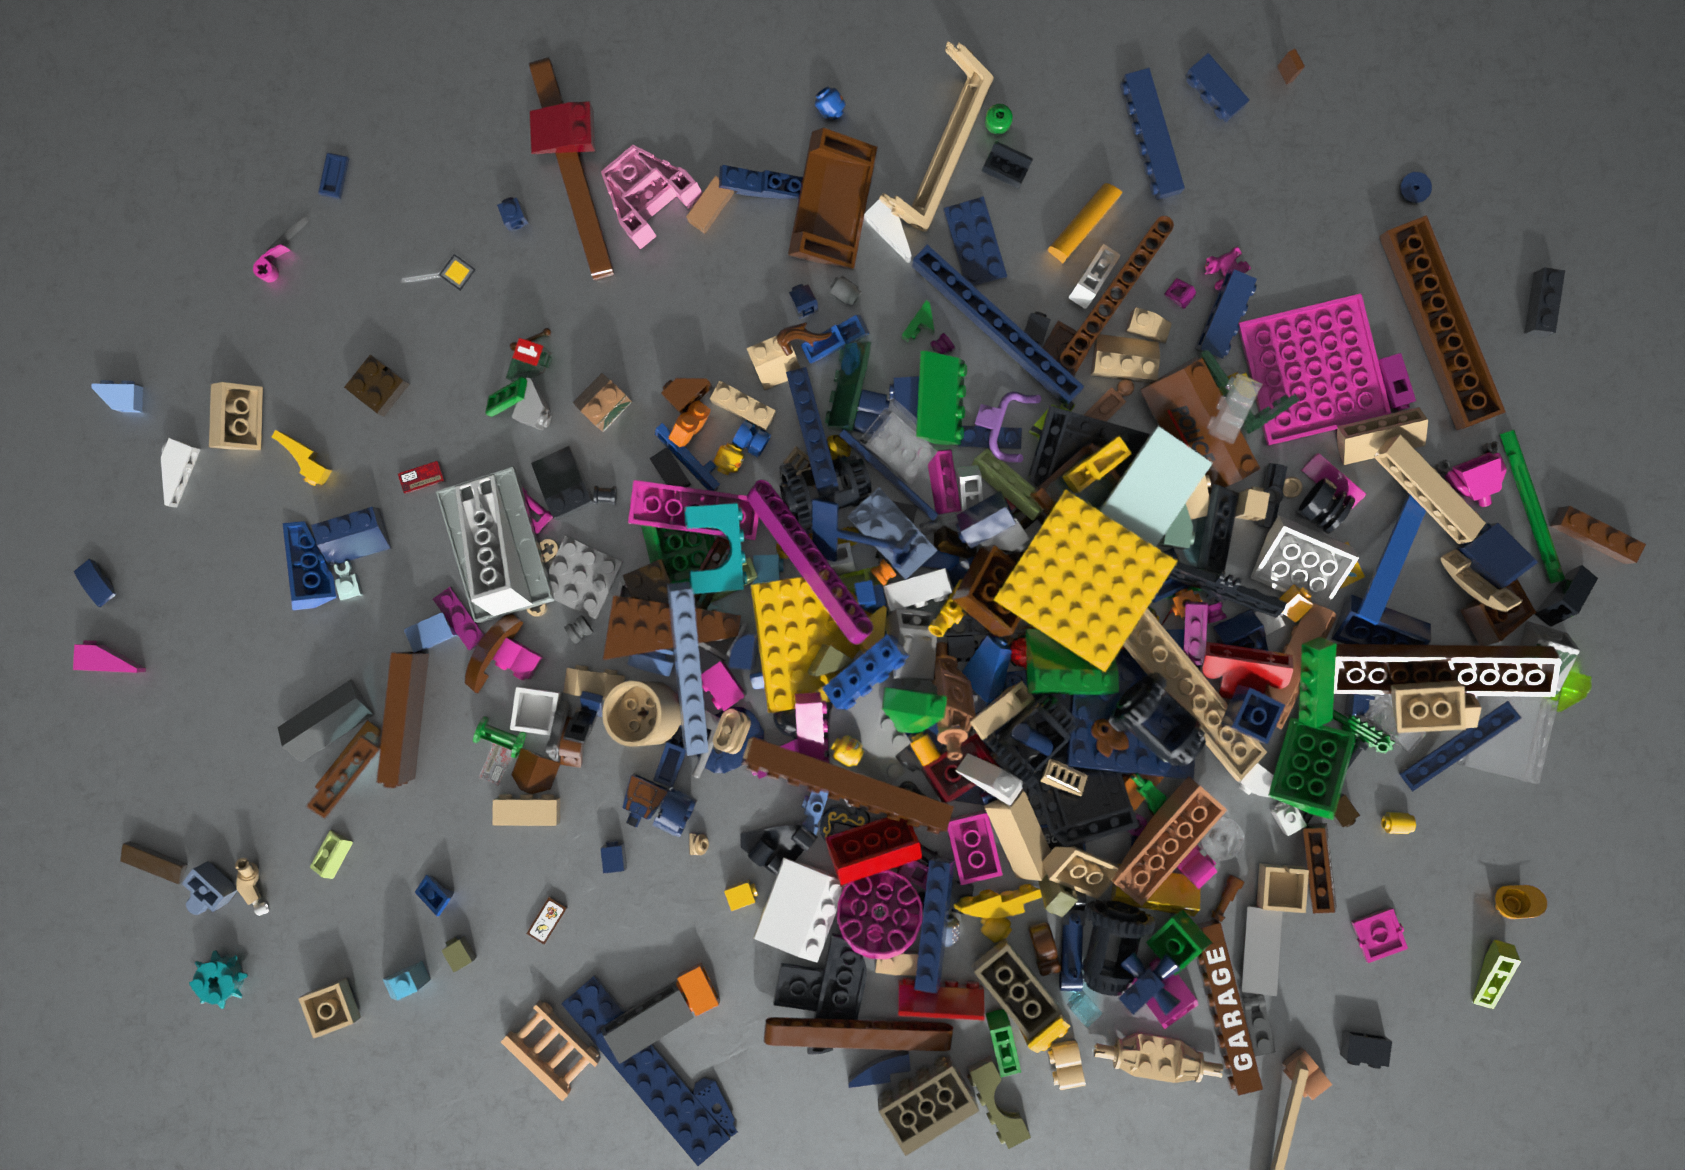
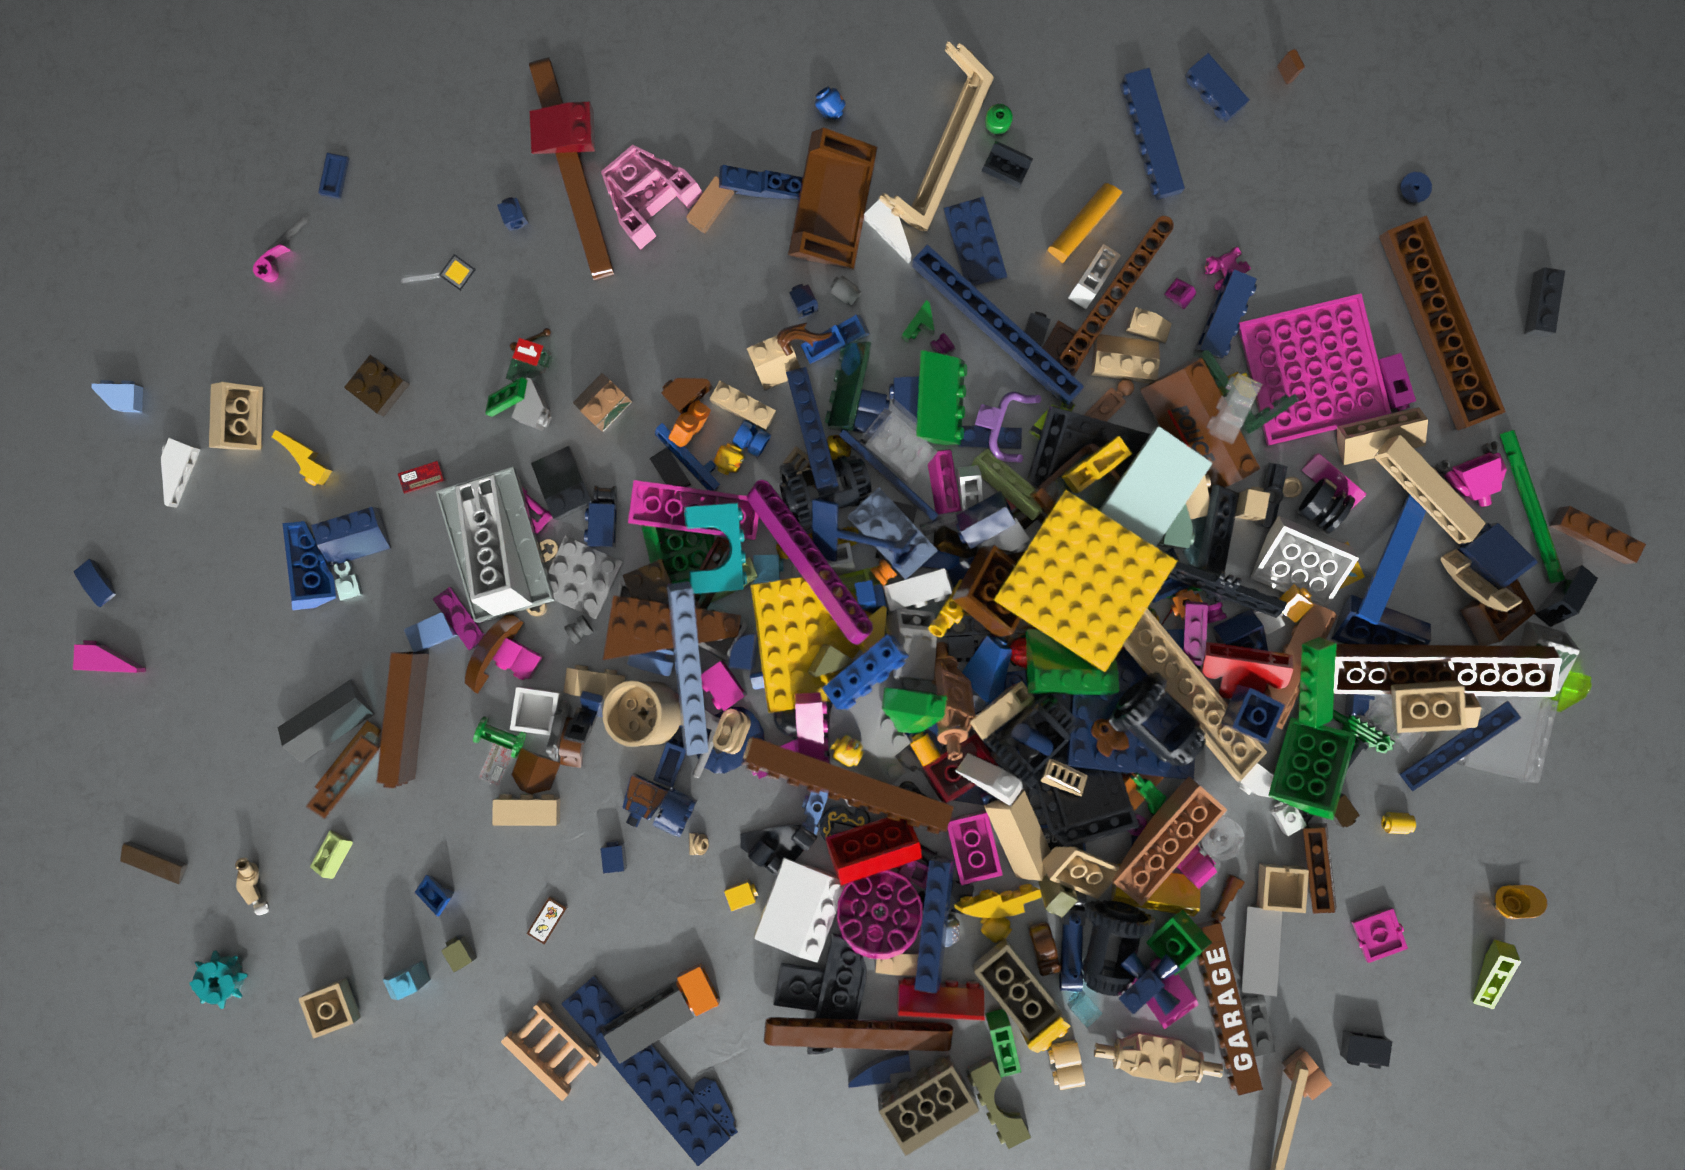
sand blue brick [182,861,237,915] -> none
none -> dark blue brick [584,503,617,548]

